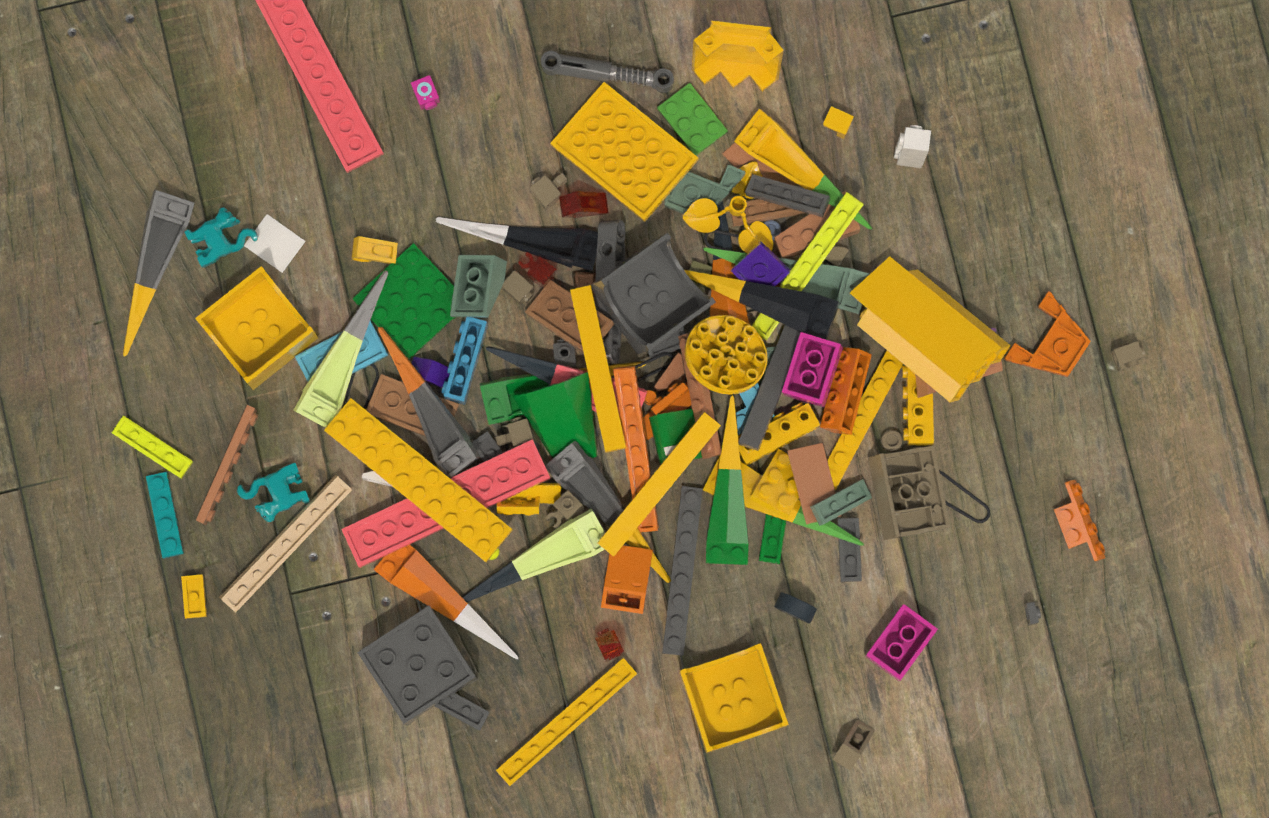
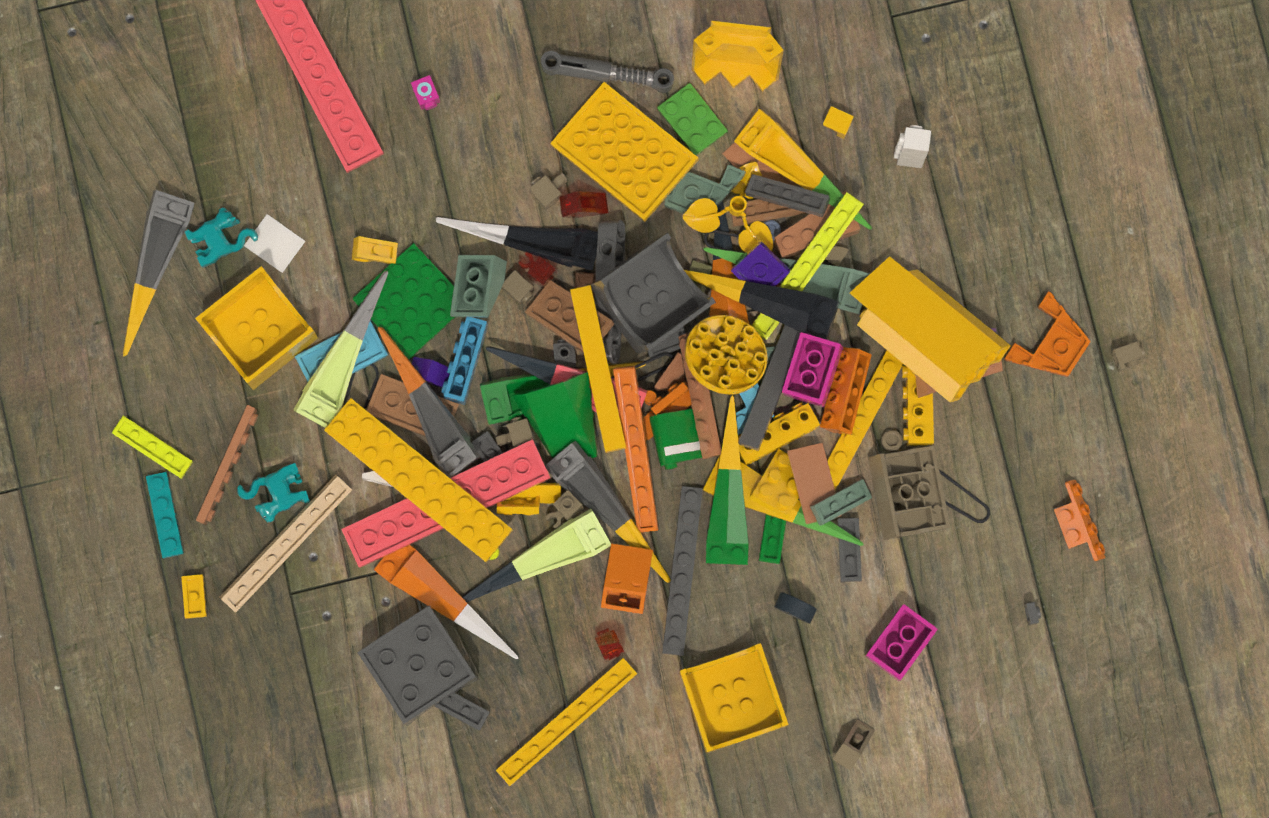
yellow tile [597,412,721,556] -> none

